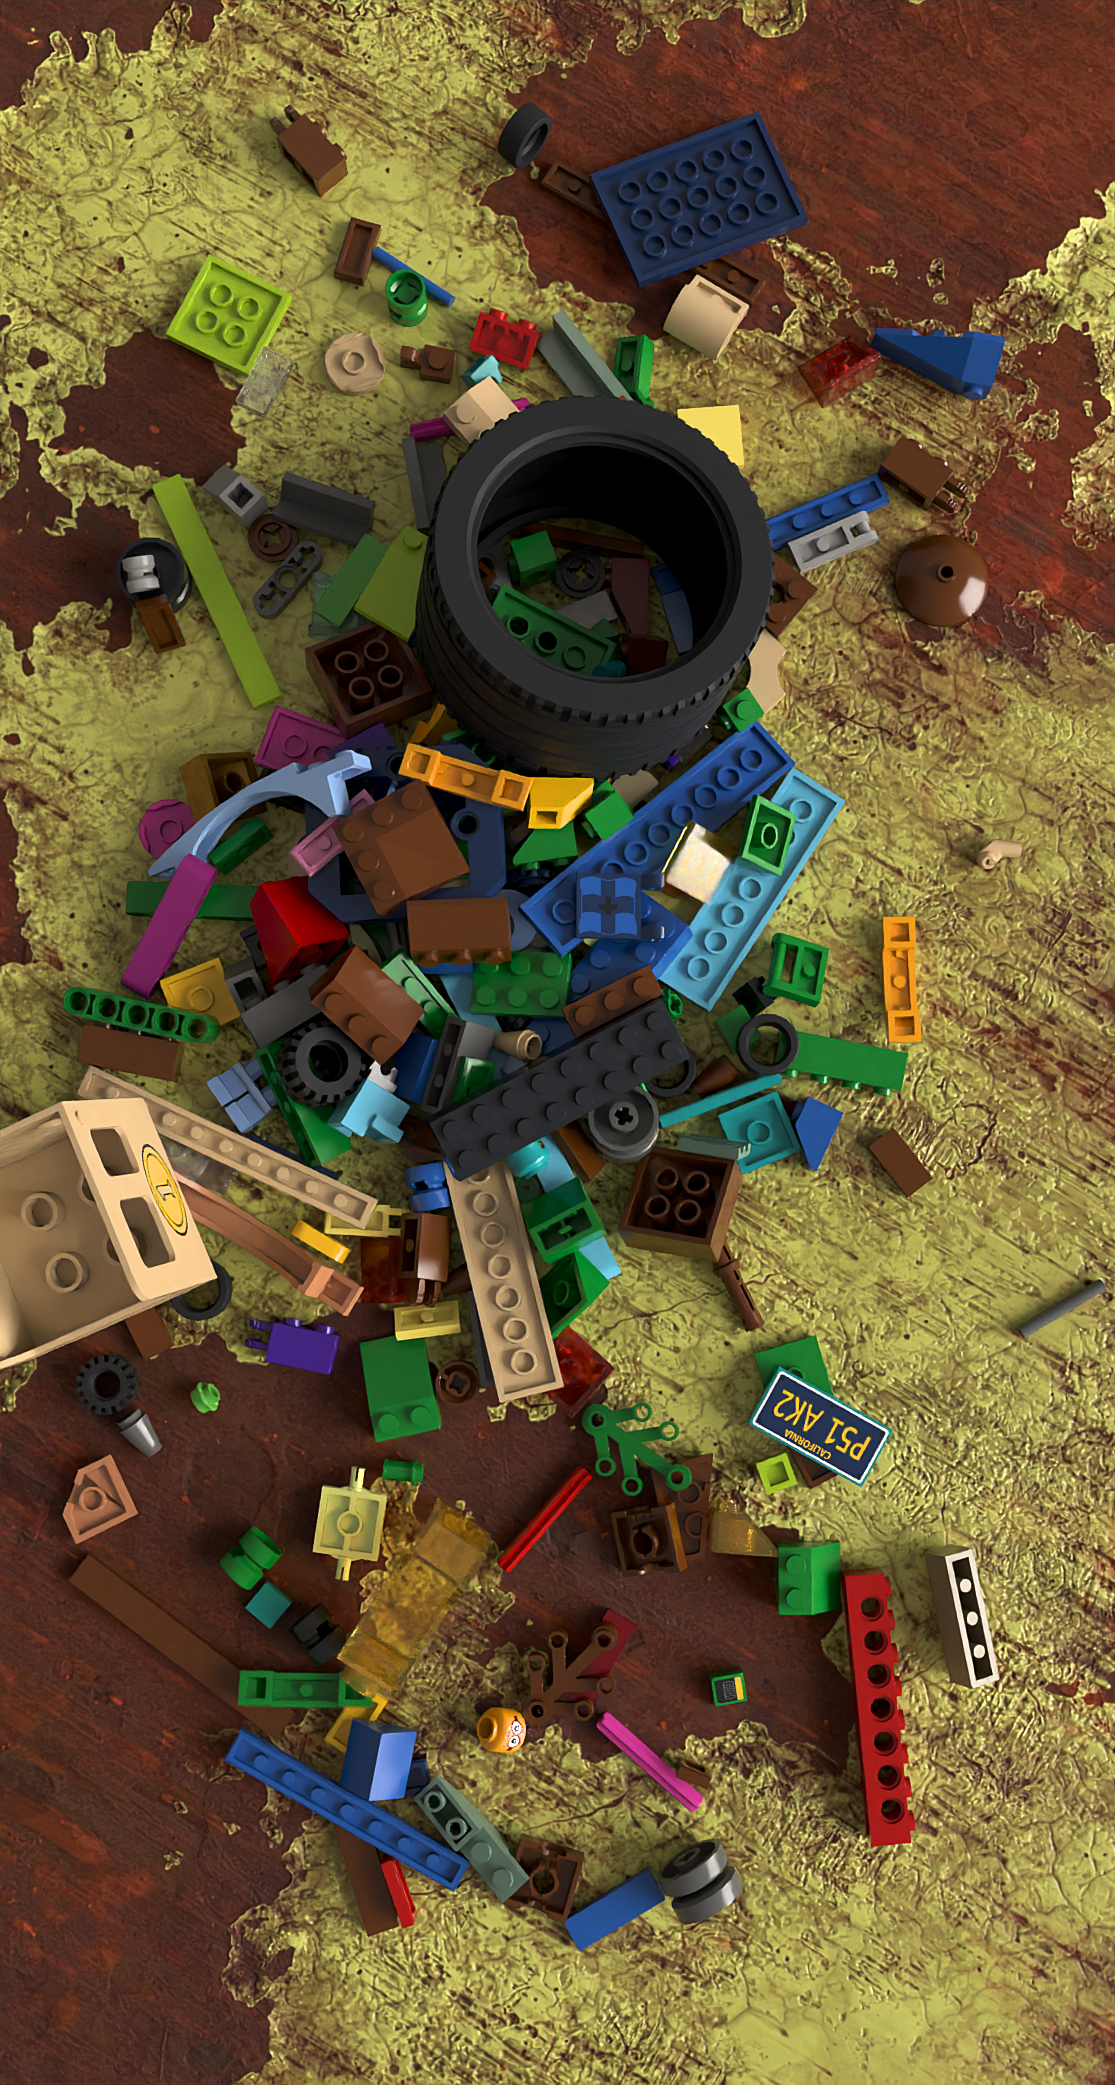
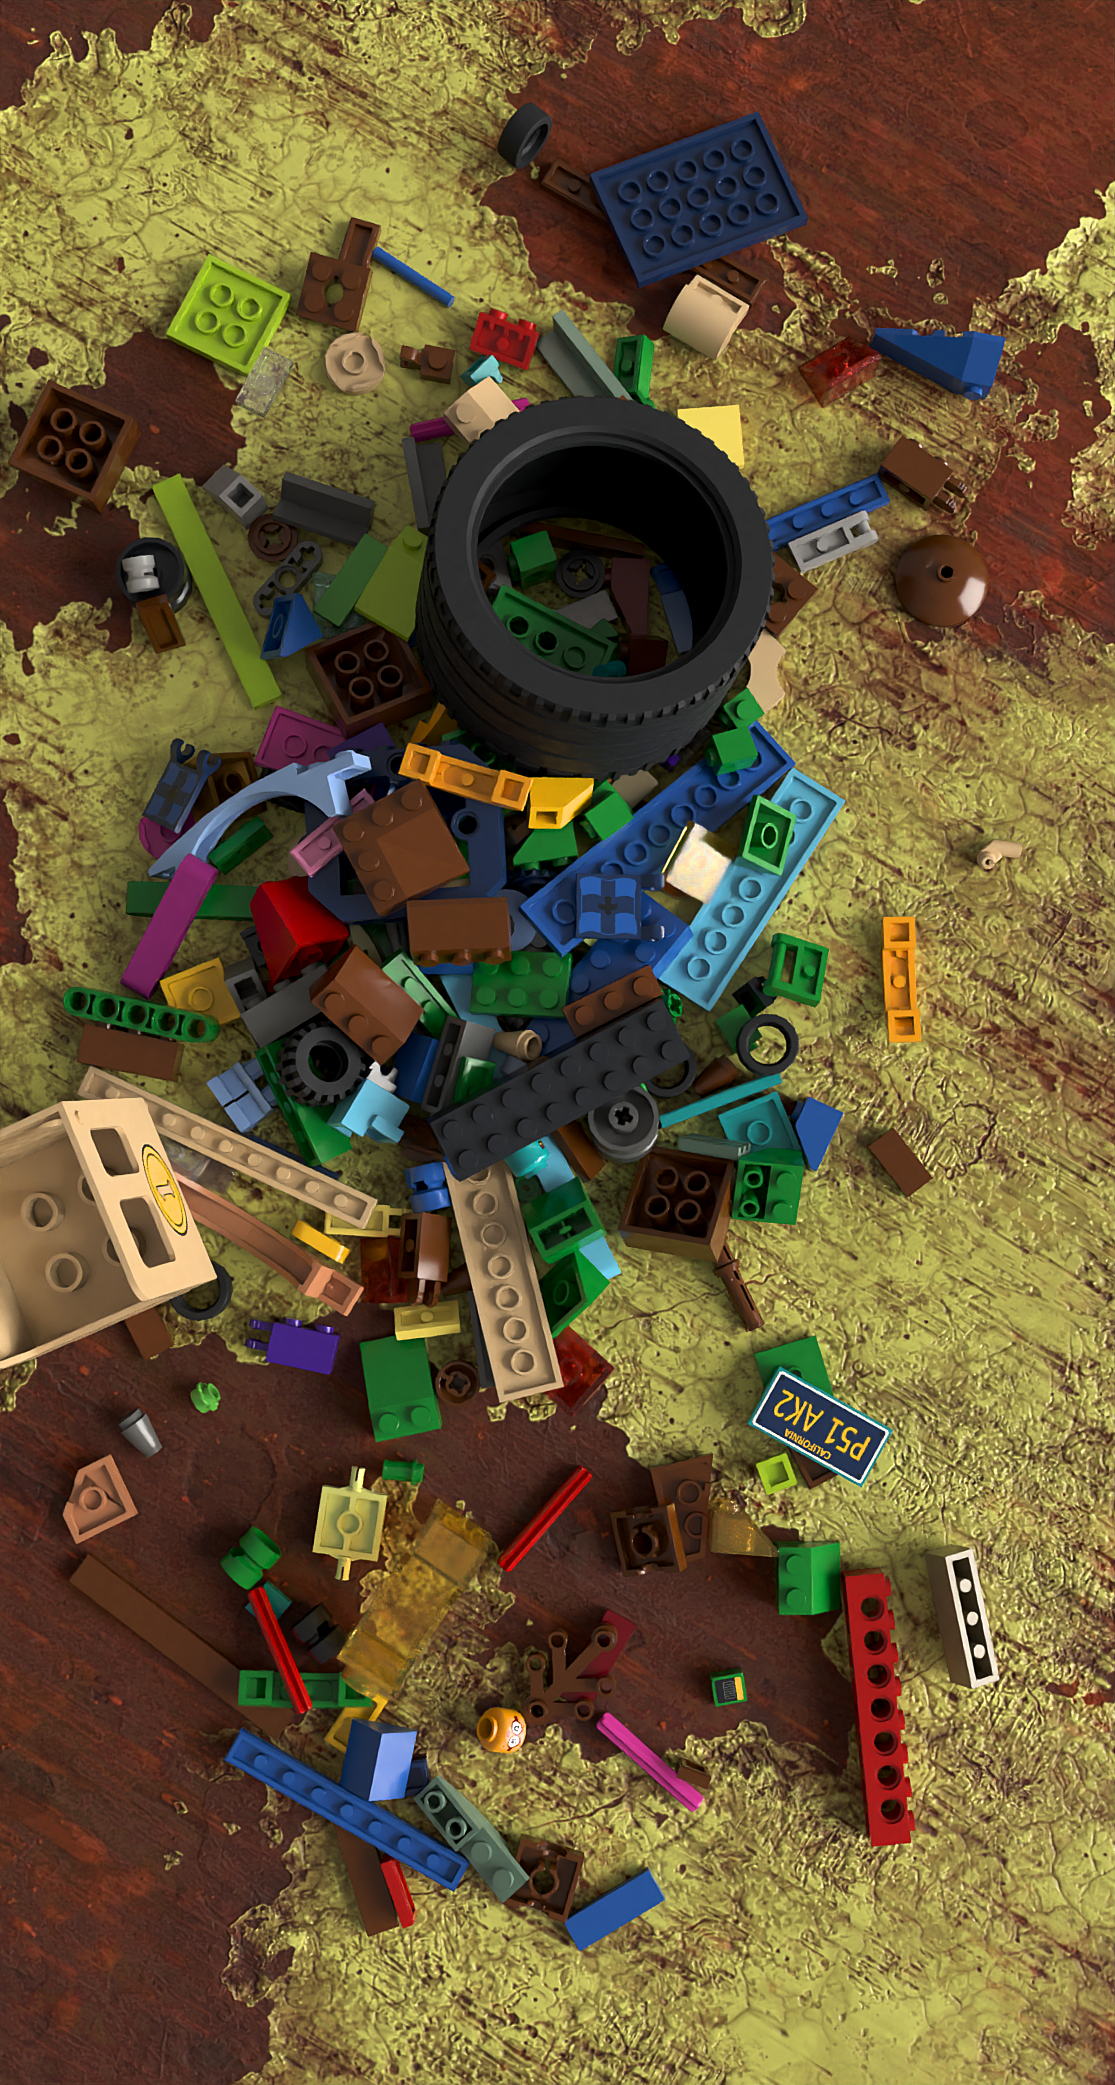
black tyre [75,1354,139,1415] -> none
reddish brown hinge [269,104,348,197] -> none
green wheel [385,269,428,327] -> none
green plant [582,1402,692,1496] -> none
dark grey wheel [657,1838,743,1925] -> none
green brick [773,1031,908,1097] -> none
dark grey bar [1017,1279,1107,1338] -> none
none -> reddish brown slope [8,380,142,514]
none -> dark blue flag [142,738,222,834]
none -> red axle [247,1586,312,1714]
none -> blue slope [260,593,323,661]
none -> reddish brown brick [296,252,373,332]
none -> green brick [704,726,758,776]
none -> green slope [731,1147,804,1225]

